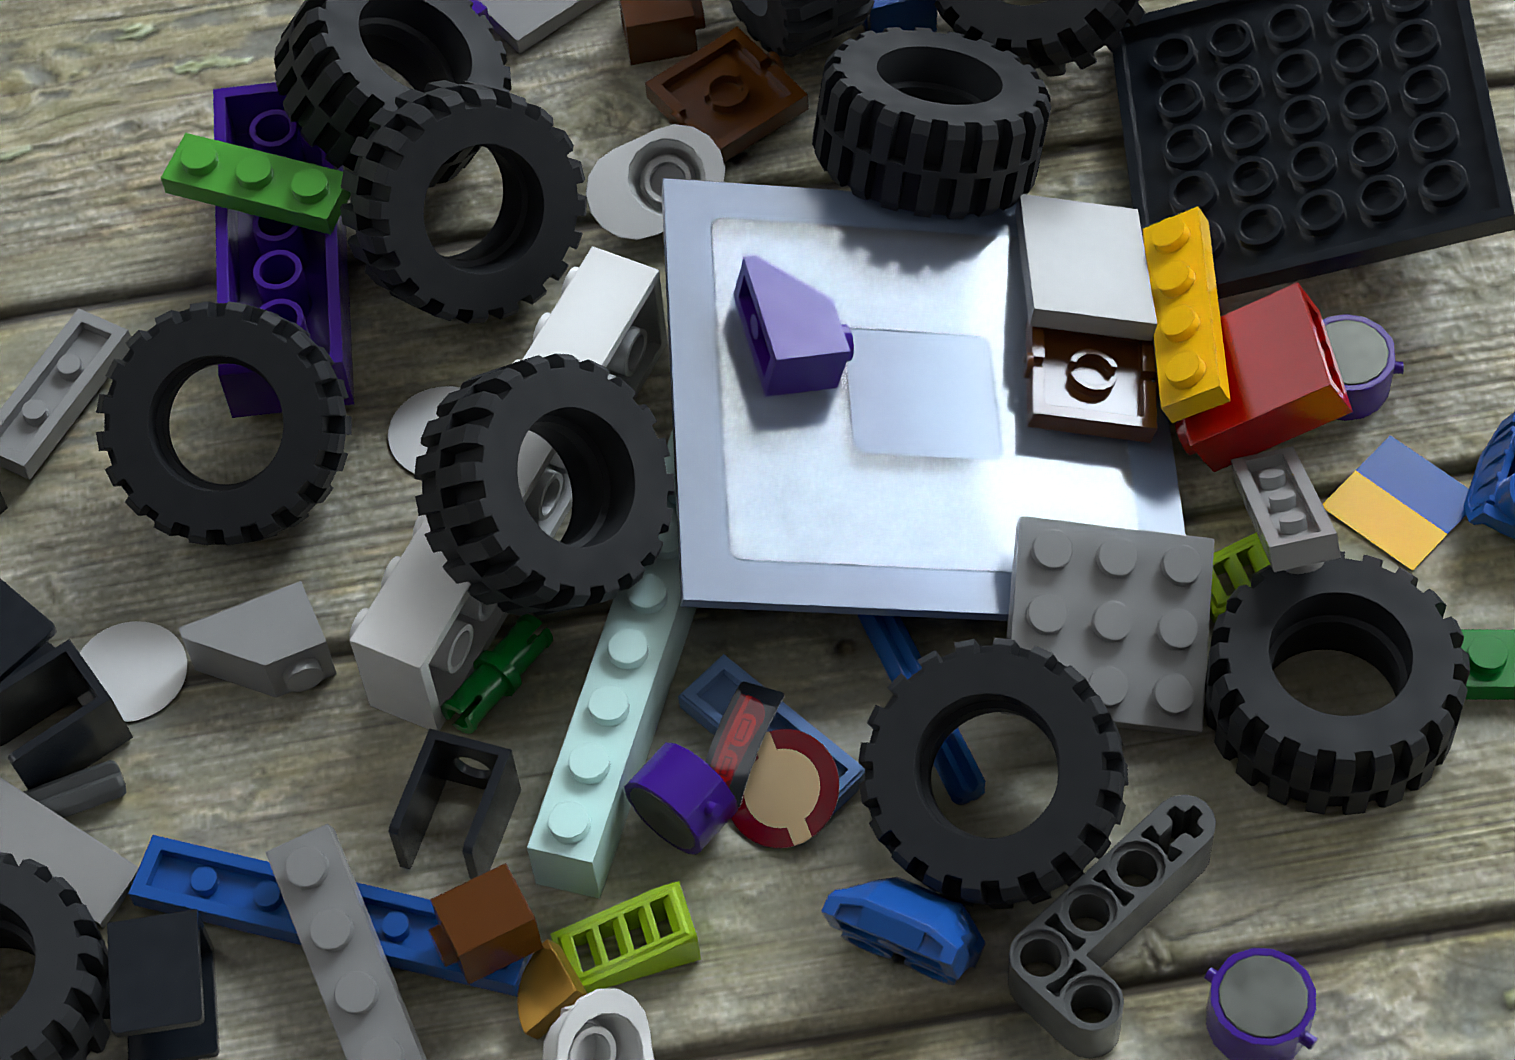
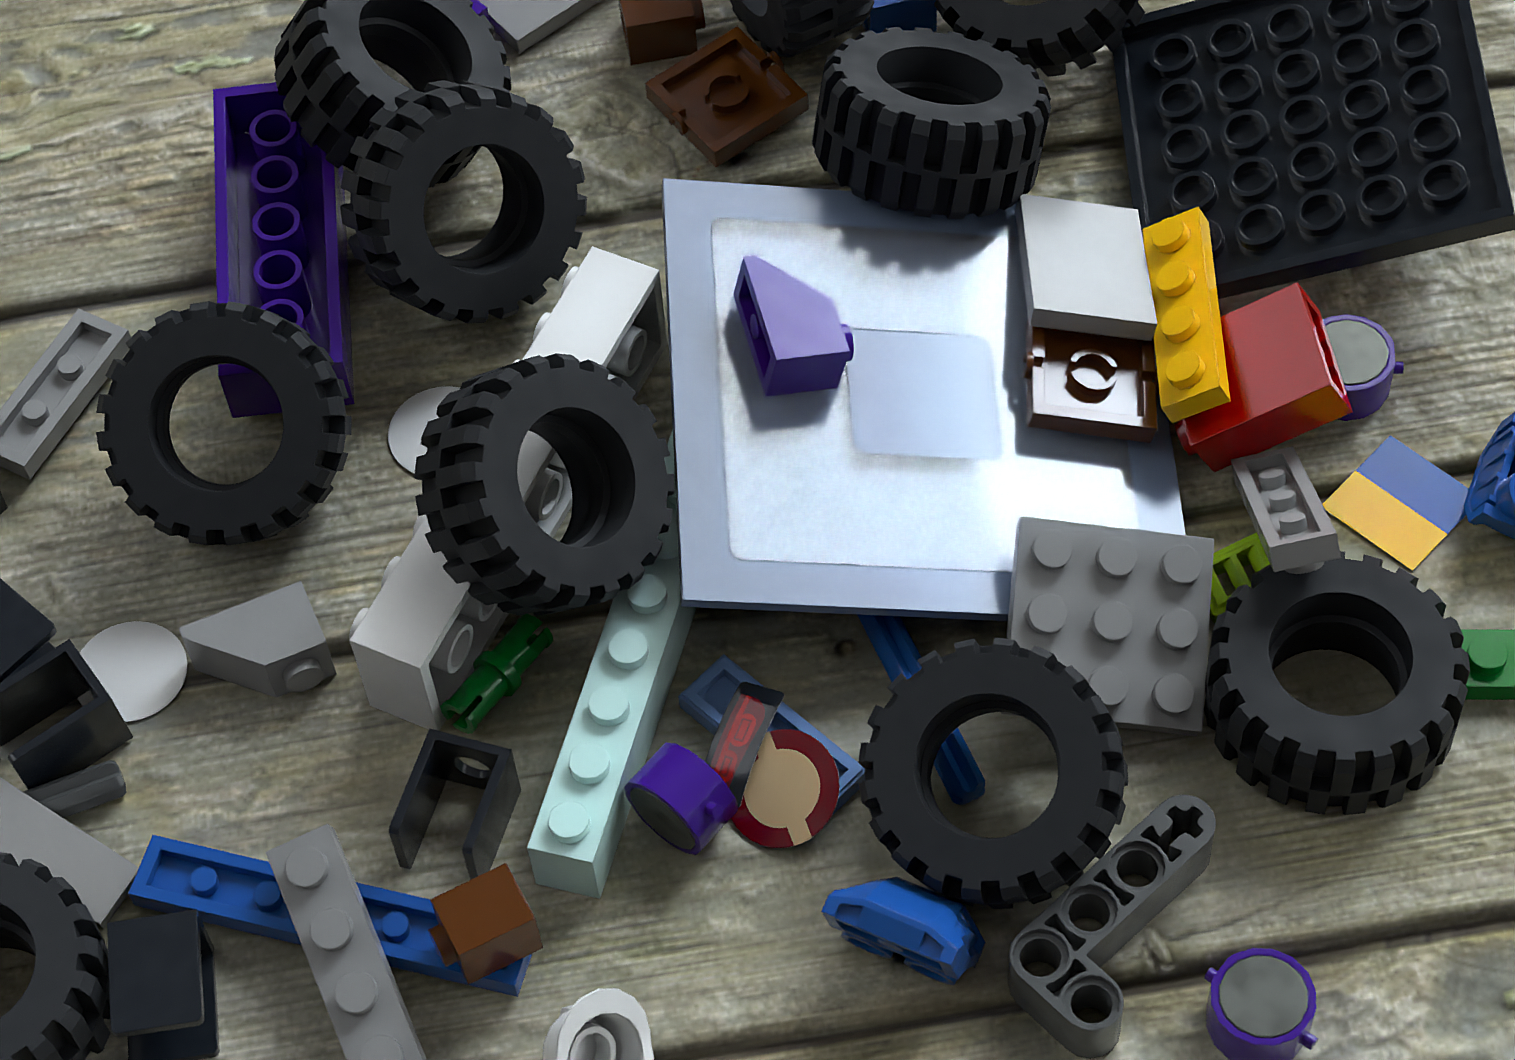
bright green plate [161,133,351,234] -> none
pearl gold tile [517,939,588,1040] -> none
lime slope [550,881,701,994] -> none
white piece [586,124,725,240] -> none

